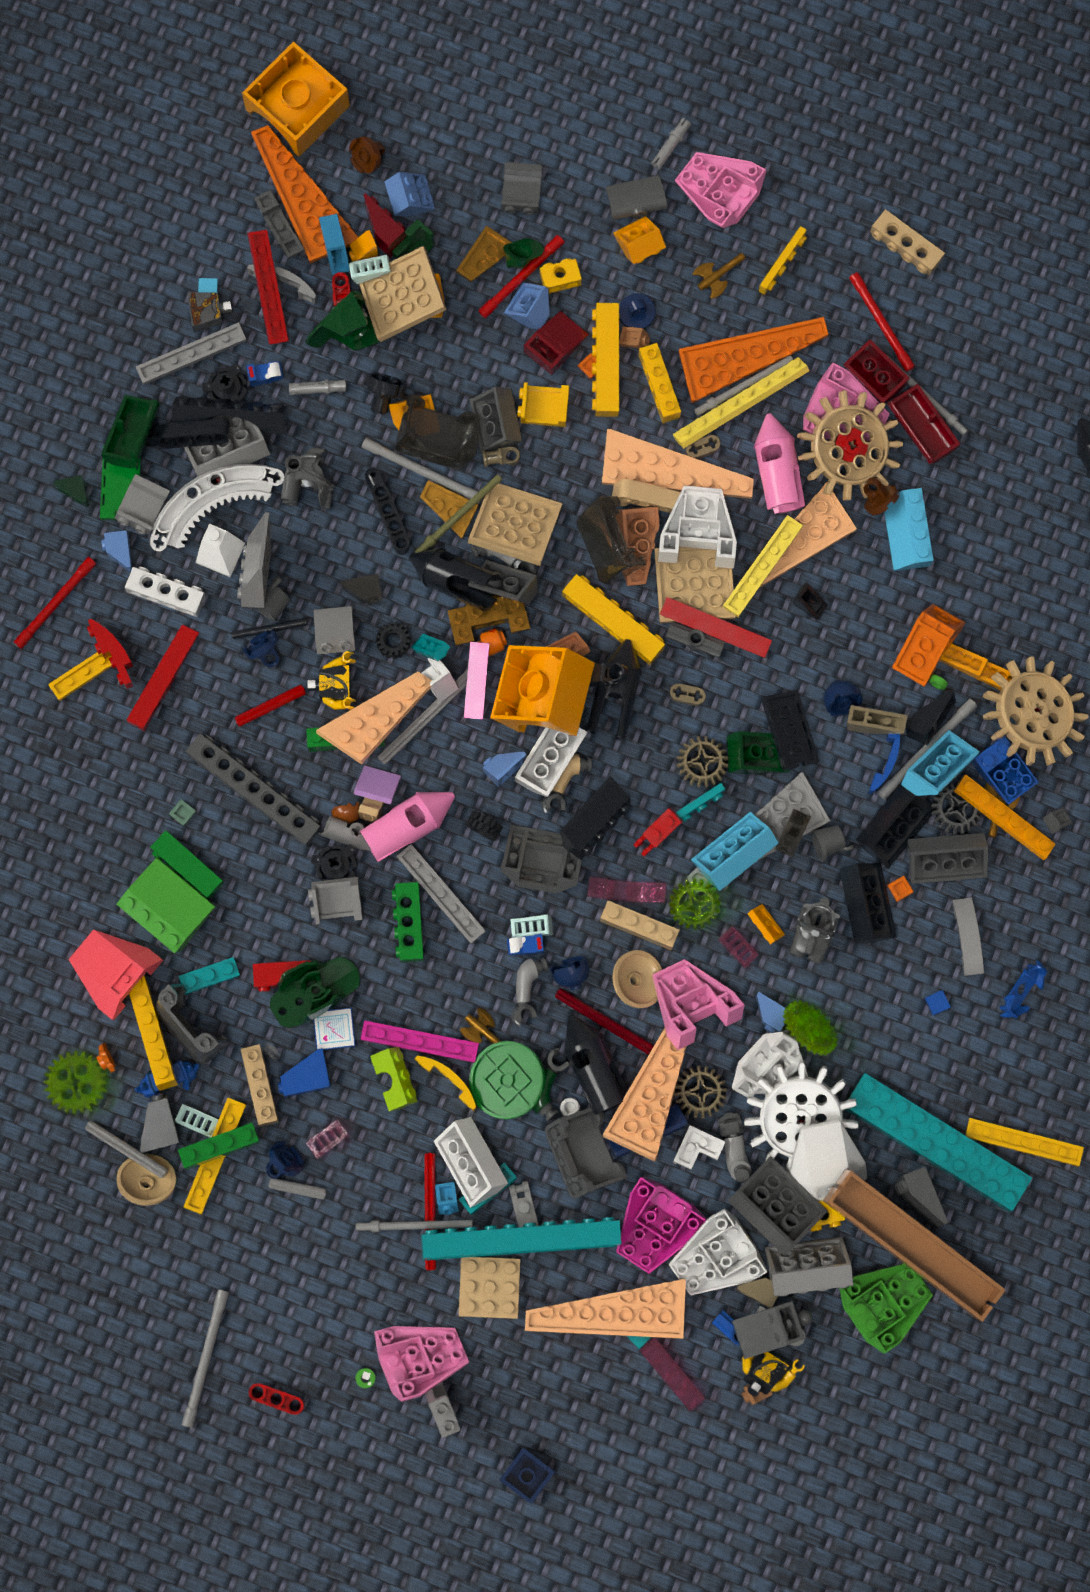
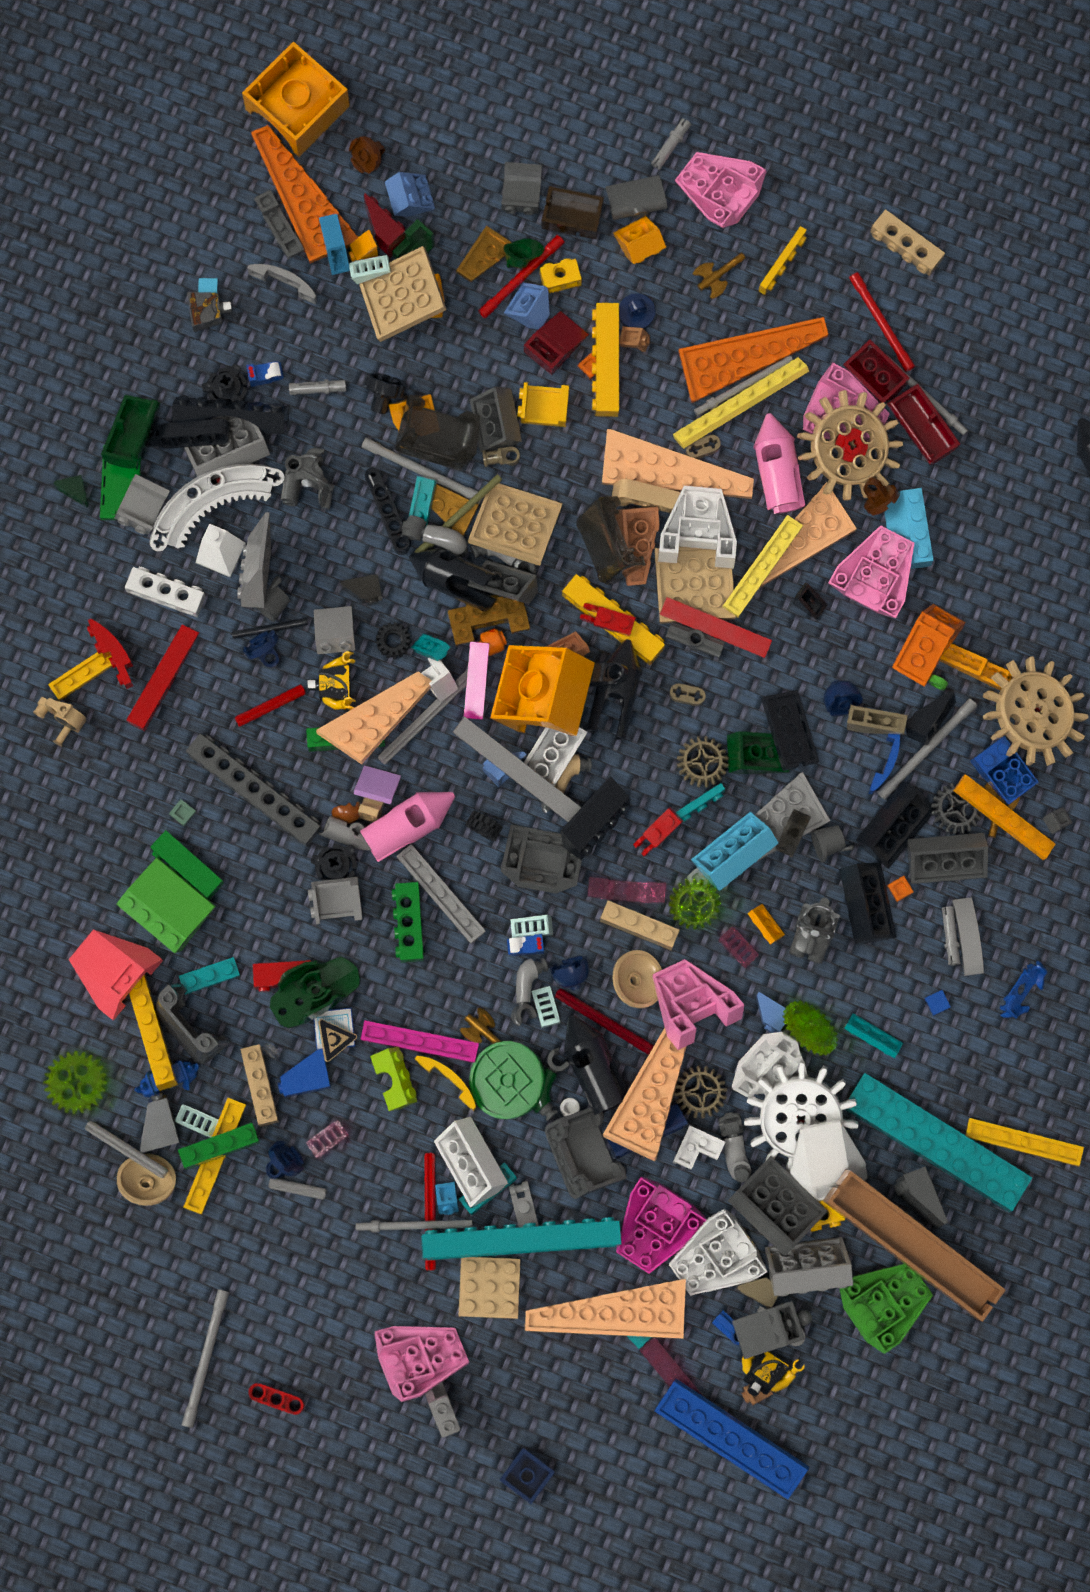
red piece [13,557,96,649] -> none
orange animal [96,1043,116,1073] -> none
medium blue slope [101,530,132,572] -> none
light grey plate [136,323,247,385] -> none
red plate [247,230,288,345] -> none
dark green piece [305,291,380,351] -> none
red piece [332,272,351,307] -> none
bright green tile [356,1368,376,1388] -> none
yellow brick [638,343,681,424] -> none
medium azure slope [901,730,980,796] -> none
none -> tan piece [33,697,86,747]
none -> black piece [318,1019,357,1062]
none -> light grey piece [402,515,468,557]
none -> teal plate [409,476,437,528]
none -> light grey tile [452,717,581,822]
none -> light aqua slope [531,986,560,1028]
none -> dark brown piece [541,186,604,240]
none -> red hinge [579,603,636,637]
none -> blue plate [655,1378,809,1500]
none -> bright pink wedge [828,526,914,619]
none -> teal plate [844,1013,903,1059]
none -> light grey pin [941,906,961,966]

